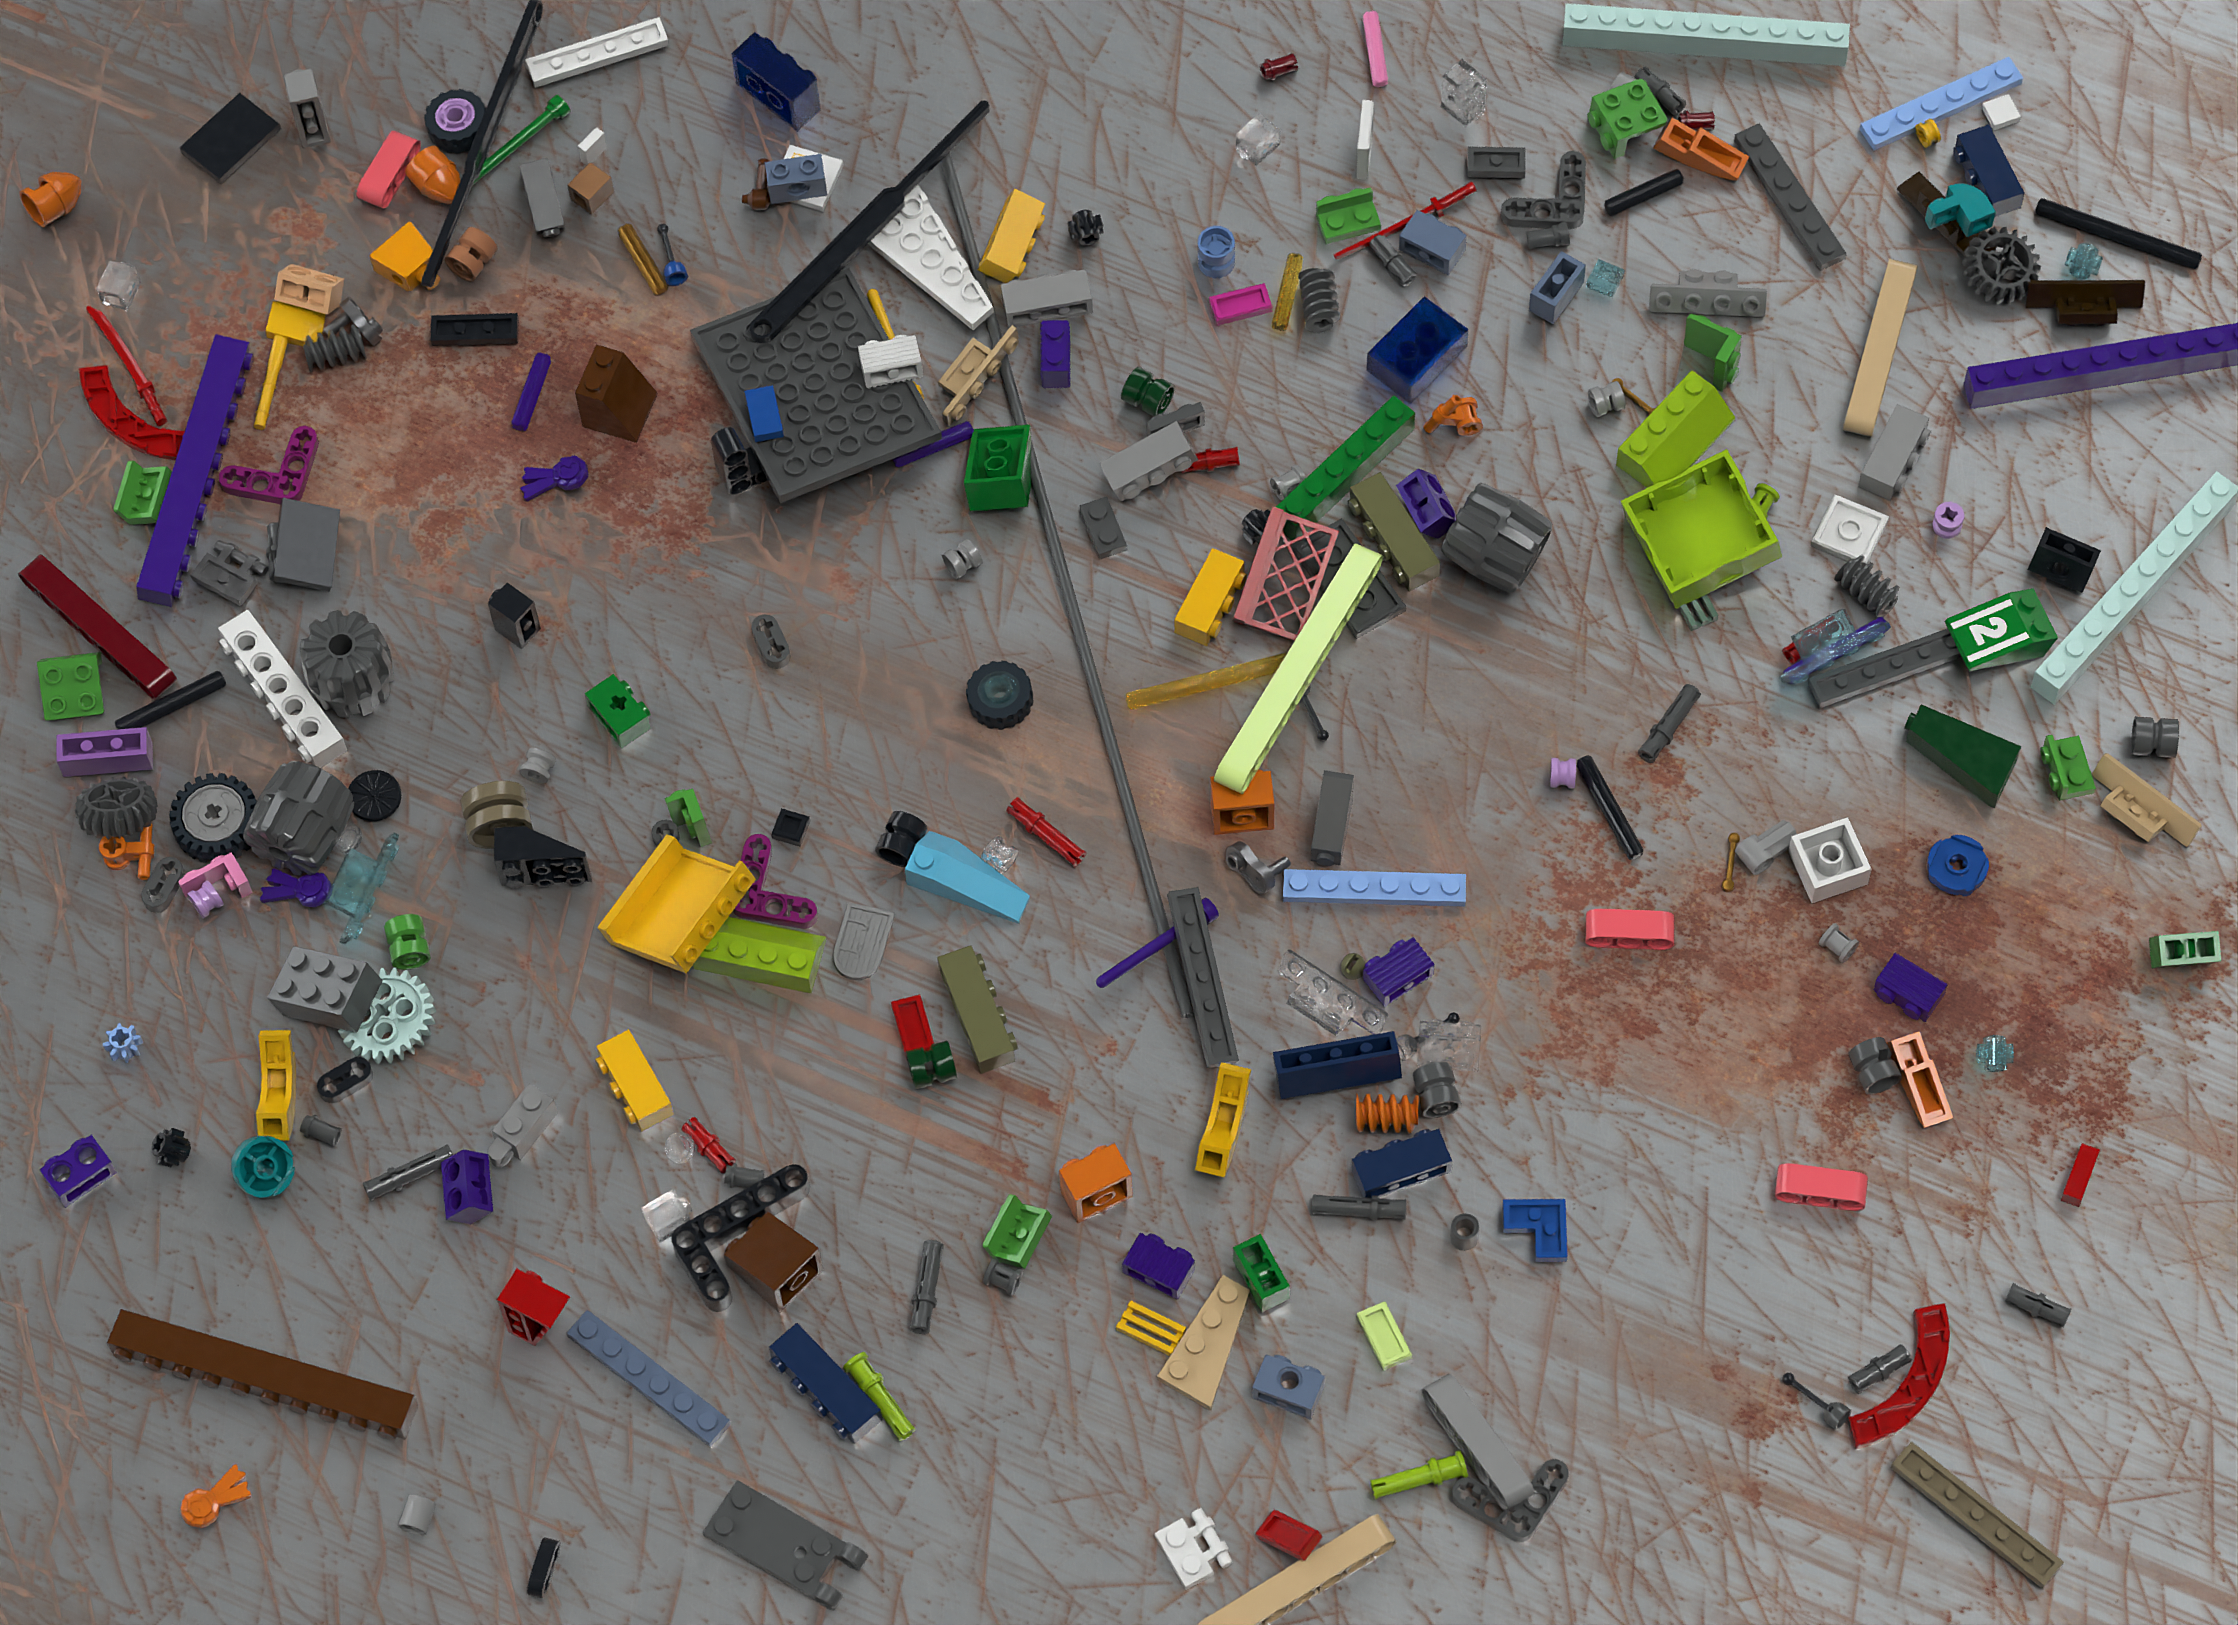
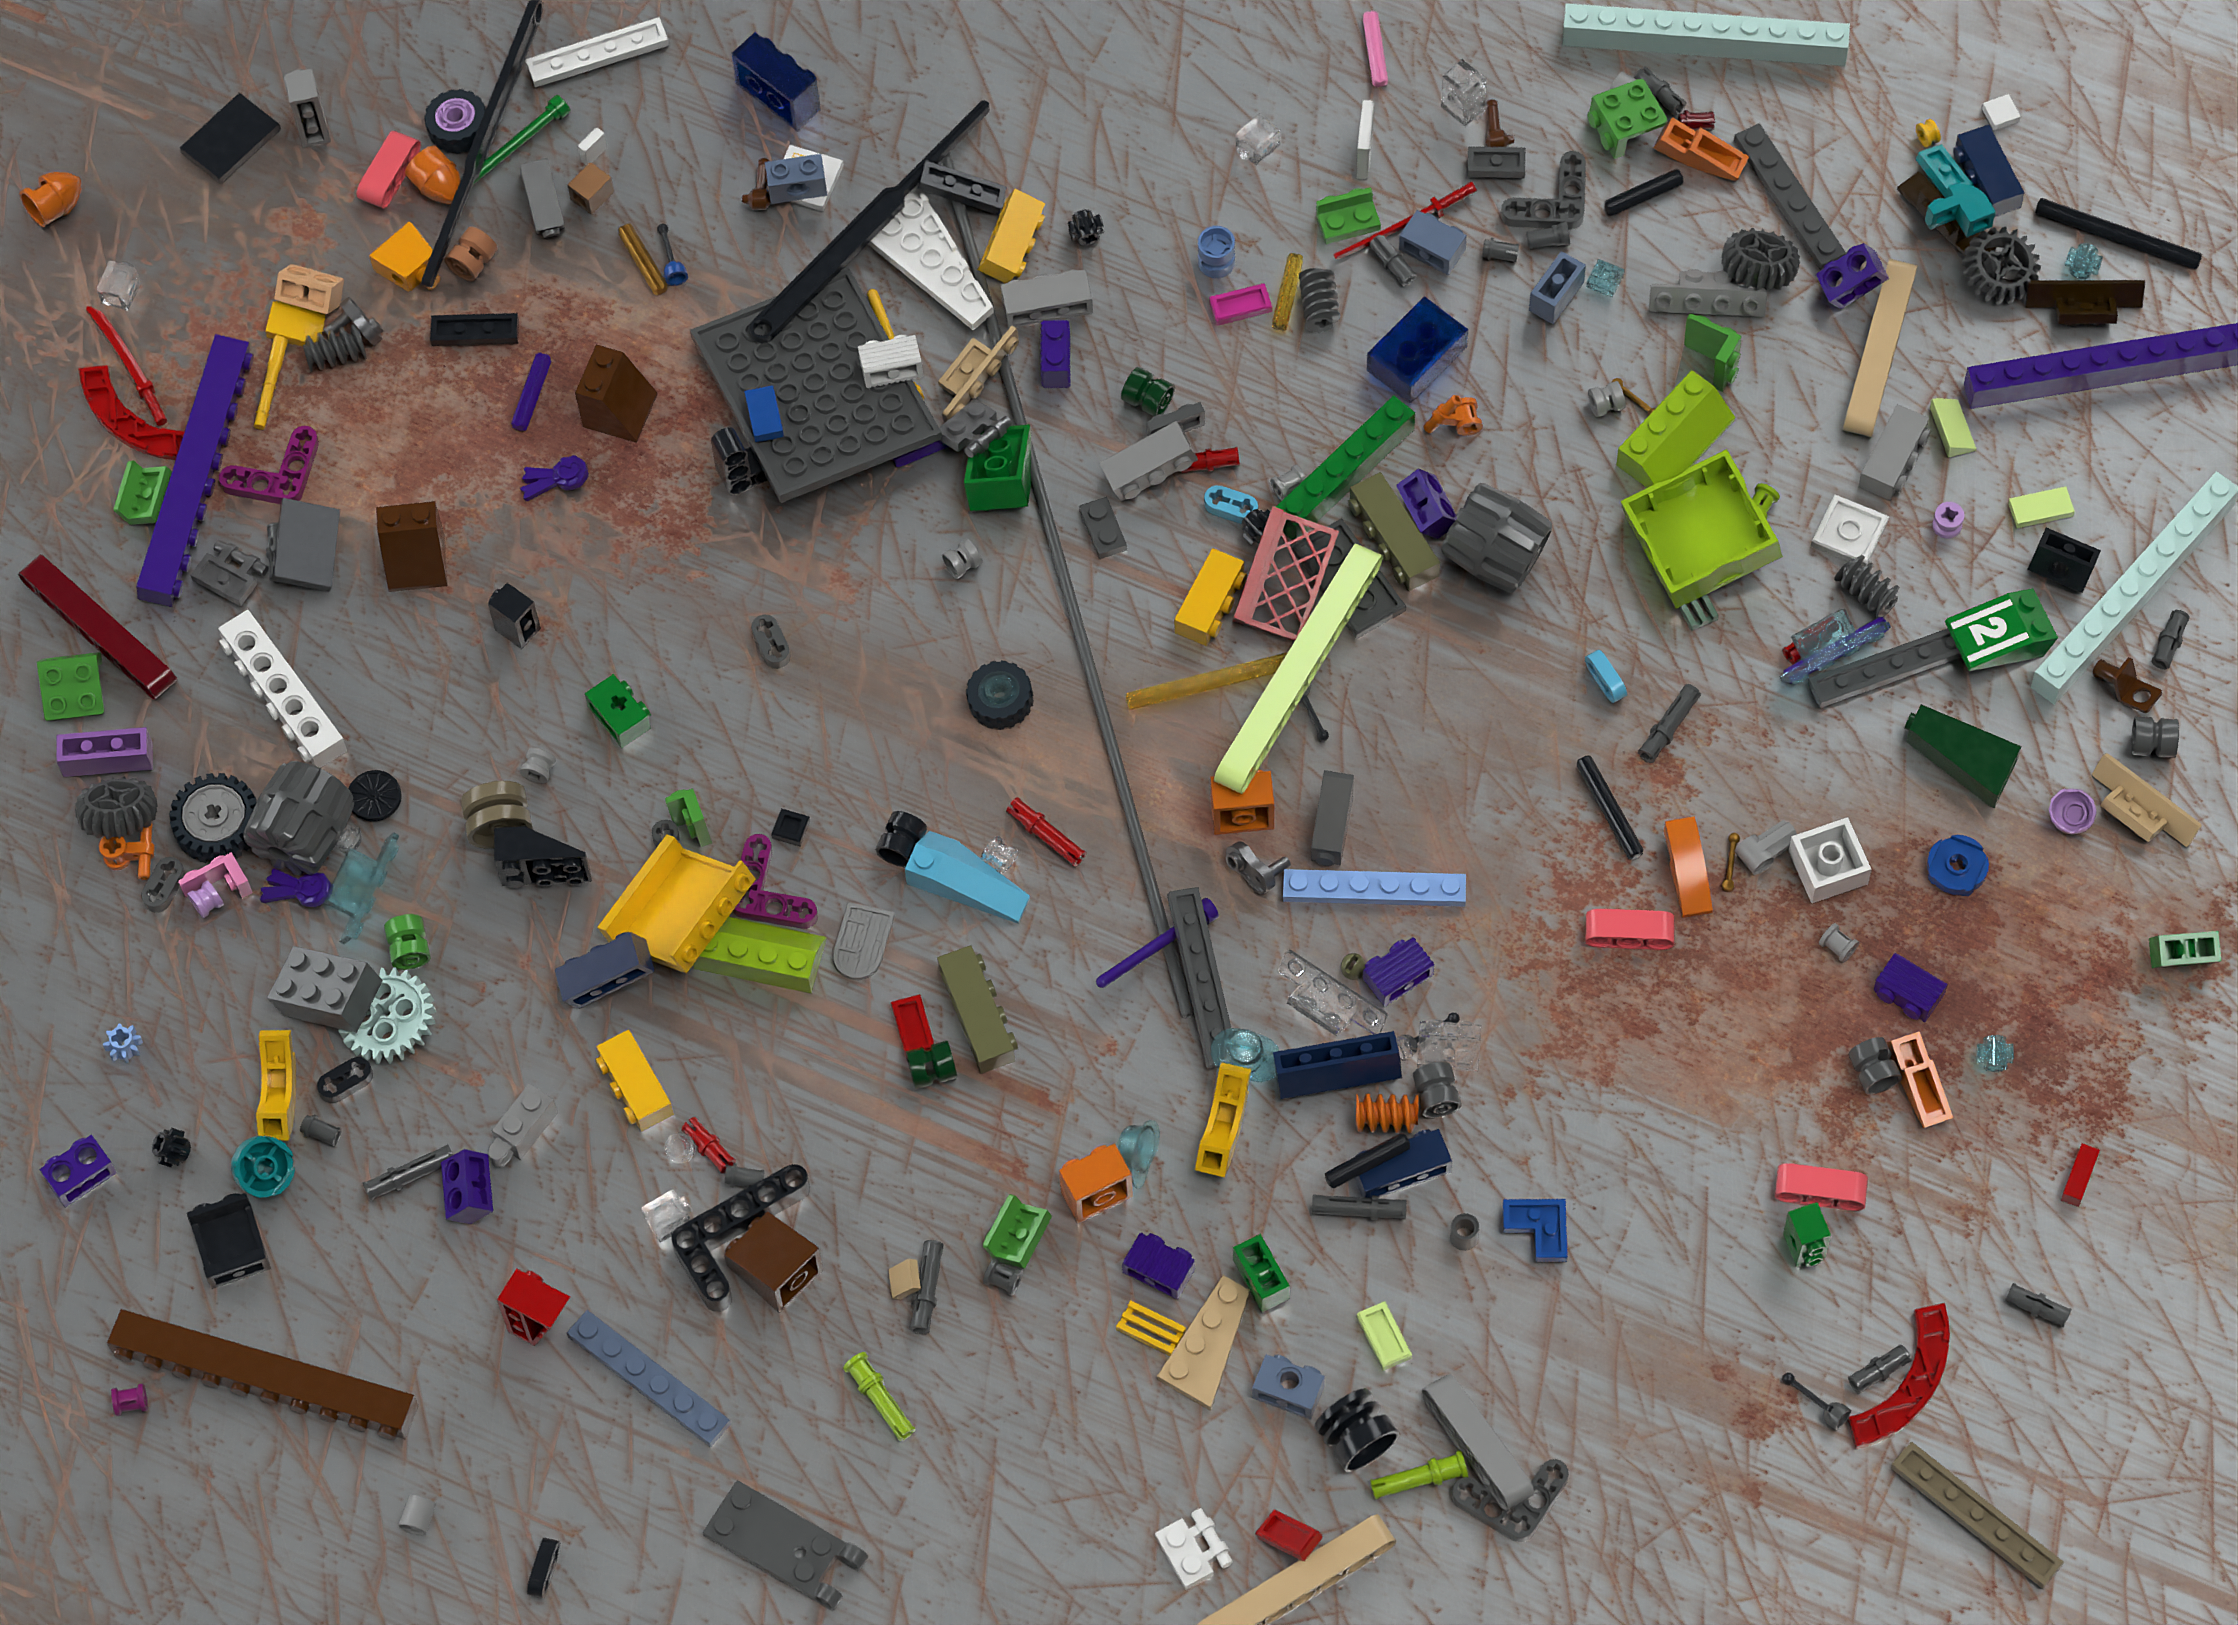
black axle [114,671,226,730] -> none
orange piece [180,1464,251,1528] -> none
dark grey wheel [300,610,394,718] -> none
dark blue brick [769,1323,882,1444] -> none
dark red pin [1260,53,1298,81] -> none
lavender wheel [1550,758,1576,788] -> none
light blue plate [1859,57,2023,151] -> none
bright green bracket [2040,735,2096,801] -> none
none -> magenta bush [111,1383,148,1416]
none -> black panel [186,1193,271,1289]
none -> reddish brown slope [376,501,448,592]
none -> dark blue brick [555,932,655,1009]
none -> tan tile [888,1258,921,1300]
none -> black plate [917,160,1007,215]
none -> flat silver plate [939,398,1012,458]
none -> clear light blue piece [1116,1120,1160,1189]
none -> medium azure beam [1204,485,1258,524]
none -> clear light blue piece [1211,1028,1279,1082]
none -> black wheel [1314,1388,1400,1472]
none -> black axle [1325,1133,1410,1189]
none -> dark grey pin [1482,237,1519,262]
none -> reddish brown piece [1485,99,1514,147]
none -> medium azure beam [1585,650,1627,703]
none -> orange slope [1664,816,1713,918]
none -> dark grey gear [1721,228,1800,291]
none -> green brick [1783,1202,1831,1267]
none -> dark purple brick [1816,243,1889,310]
none -> teal plate [1916,144,1973,198]
none -> yellowish green slope [1930,398,1976,458]
none -> yellowish green tile [2008,486,2075,528]
none -> lavender hair [2049,788,2097,834]
none -> reddish brown bracket [2093,657,2162,713]
none -> dark grey pin [2151,609,2190,669]

